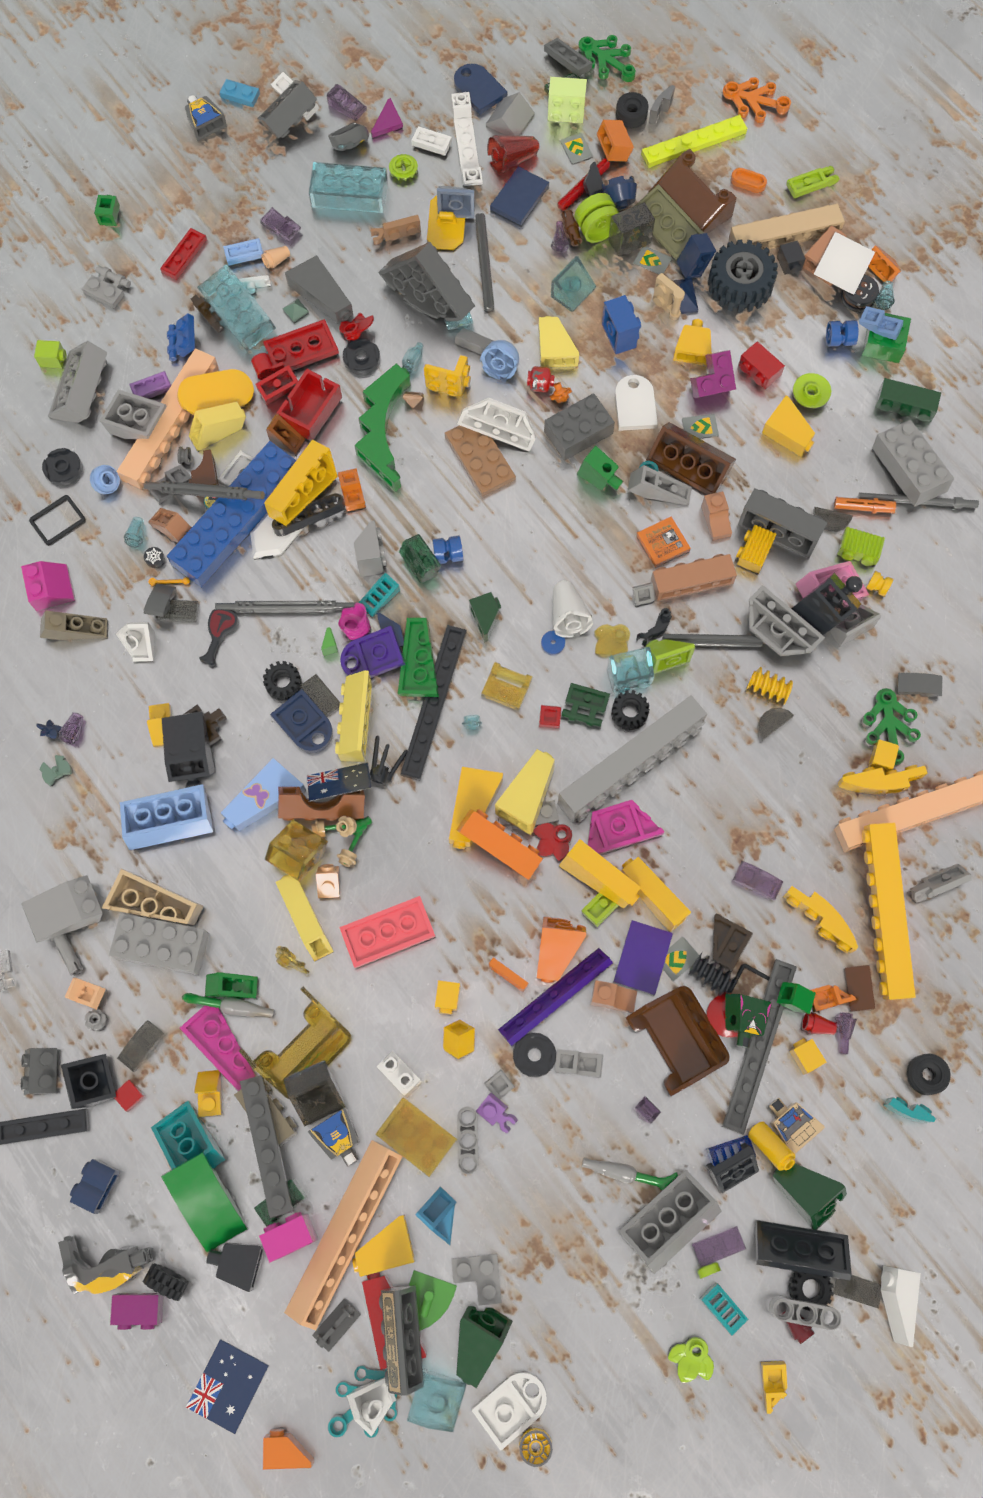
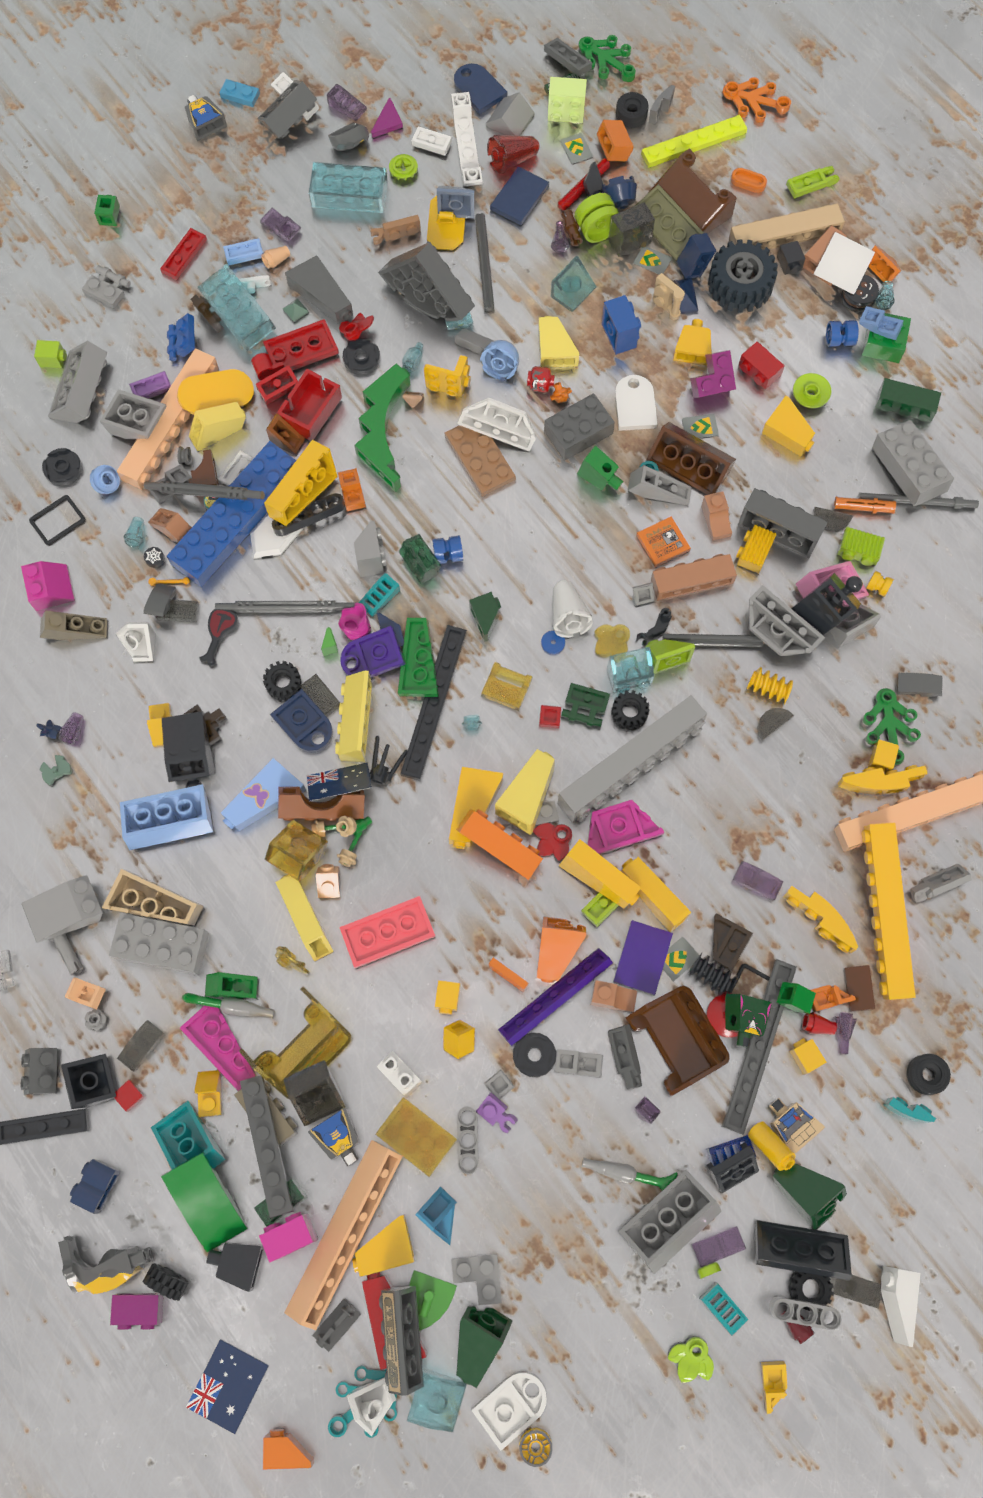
none -> dark grey hinge [608,1025,642,1089]

